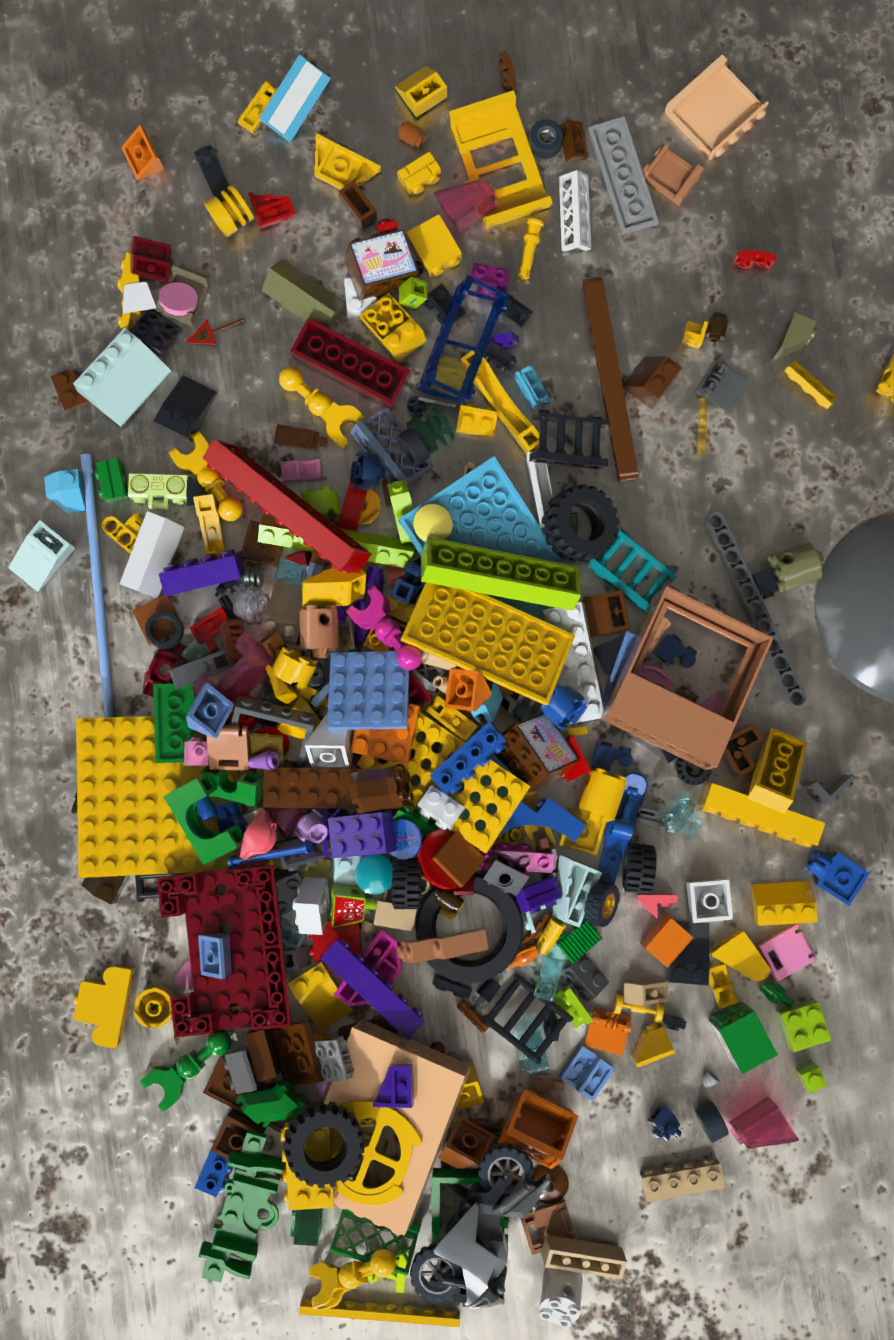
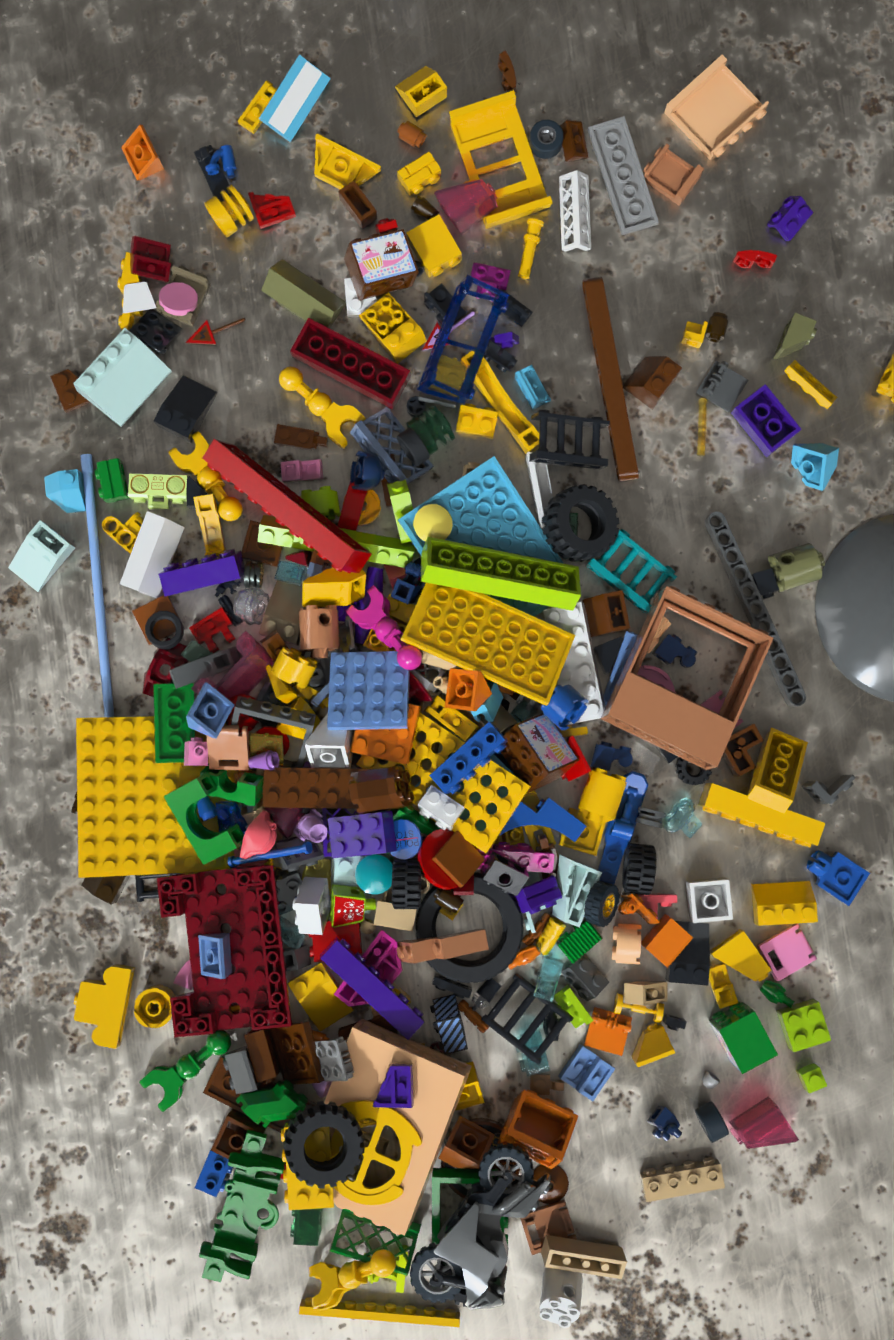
copper slope [220,619,248,661] -> none
lime brick [399,277,427,309] -> none
none -> blue plant [205,145,237,178]
none -> dark brown cone [410,196,440,220]
none -> piece [422,311,475,351]
none -> container [430,994,468,1055]
none -> light nougat brick [612,923,641,965]
none -> orange hinge [618,893,660,924]
none -> dark purple brick [731,384,801,458]
none -> dark purple bracket [767,196,814,241]
none -> medium azure slope [791,443,839,491]

